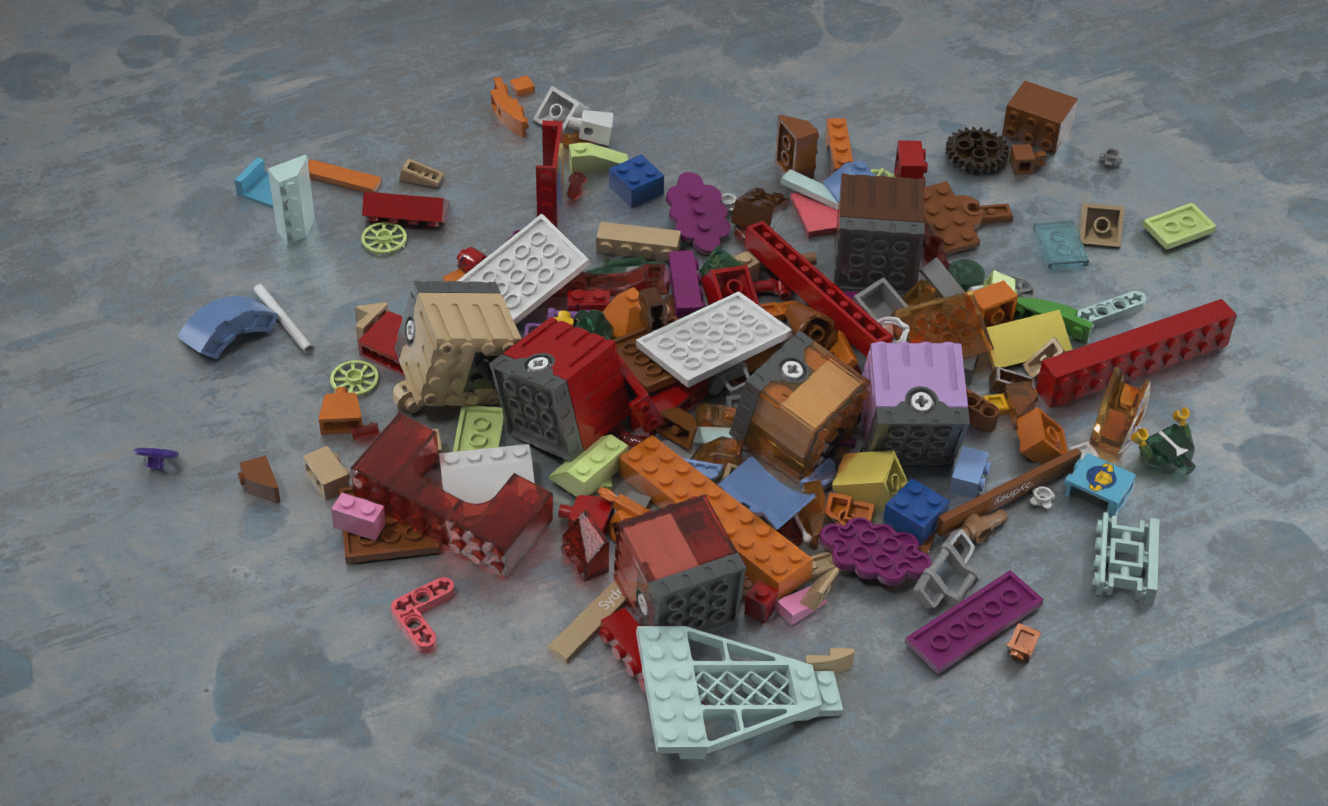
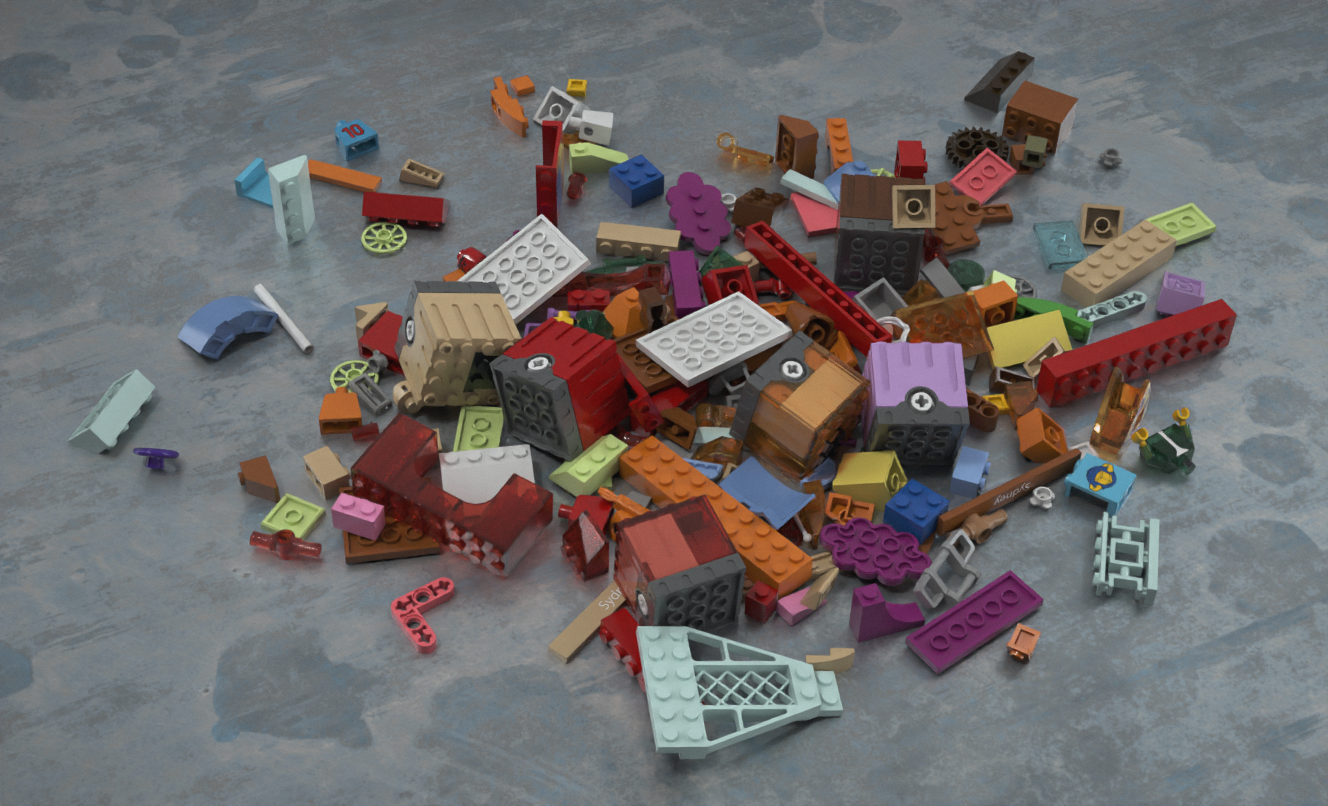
none -> light aqua slope [67,369,155,453]
none -> clear red pin [250,529,322,560]
none -> yellowish green tile [260,493,326,545]
none -> dark azure torso [334,119,379,162]
none -> light grey tile [348,373,392,416]
none -> light grey plate [368,350,389,375]
none -> yellow tile [566,79,587,97]
none -> clear orange plate [717,132,775,167]
none -> magenta arch [849,583,925,643]
none -> tan slope [892,185,936,228]
none -> coral tile [949,148,1017,206]
none -> dark brown slope [964,51,1035,114]
none -> olive brick [1022,135,1048,168]
none -> tan brick [1061,219,1177,308]
none -> lavender slope [1156,271,1205,316]

